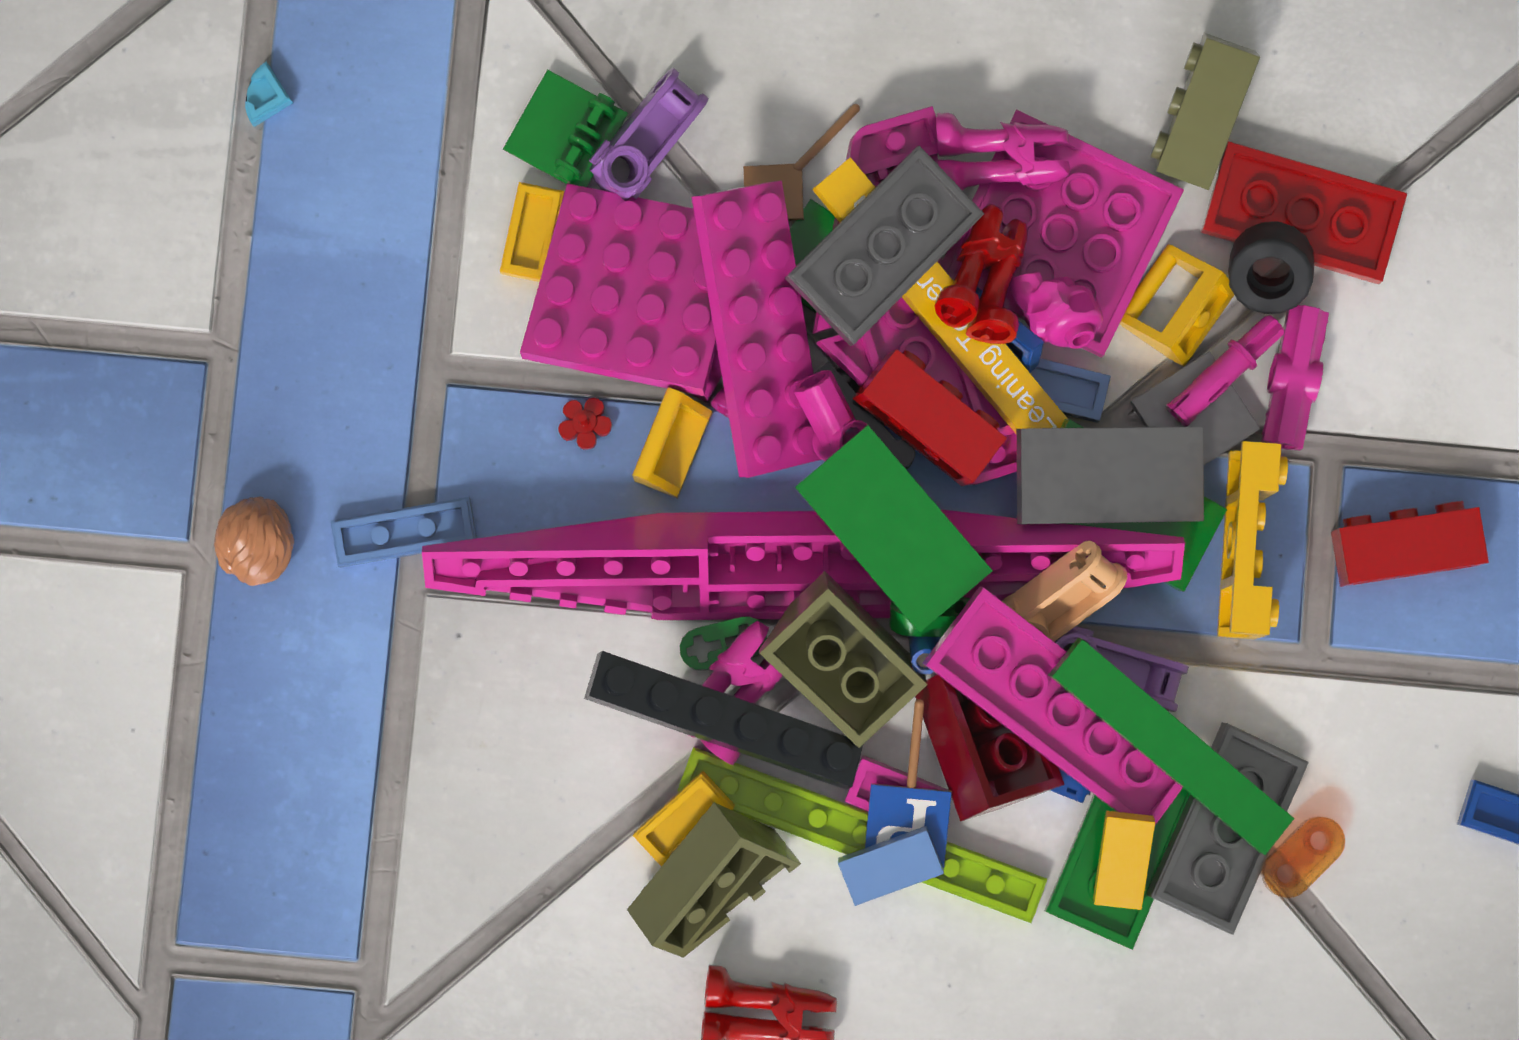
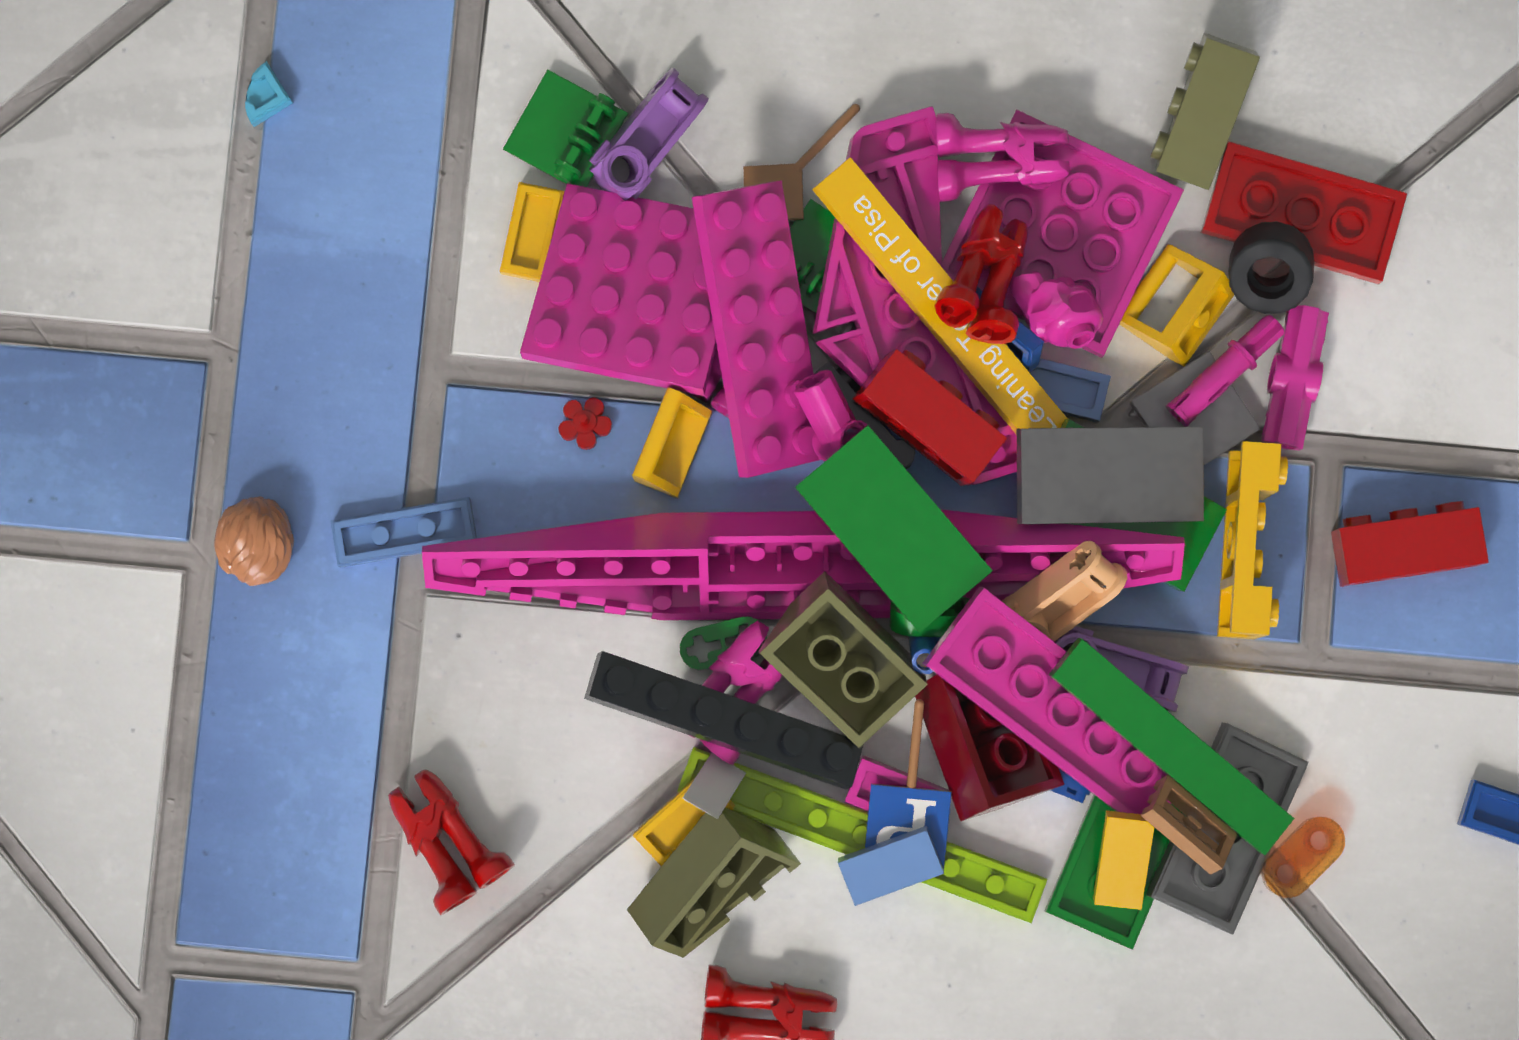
flat silver tile [785,146,984,346] -> none
none -> red piece [388,769,515,916]
none -> white sticker [683,753,746,819]
none -> medium nougat tile [1141,775,1237,875]

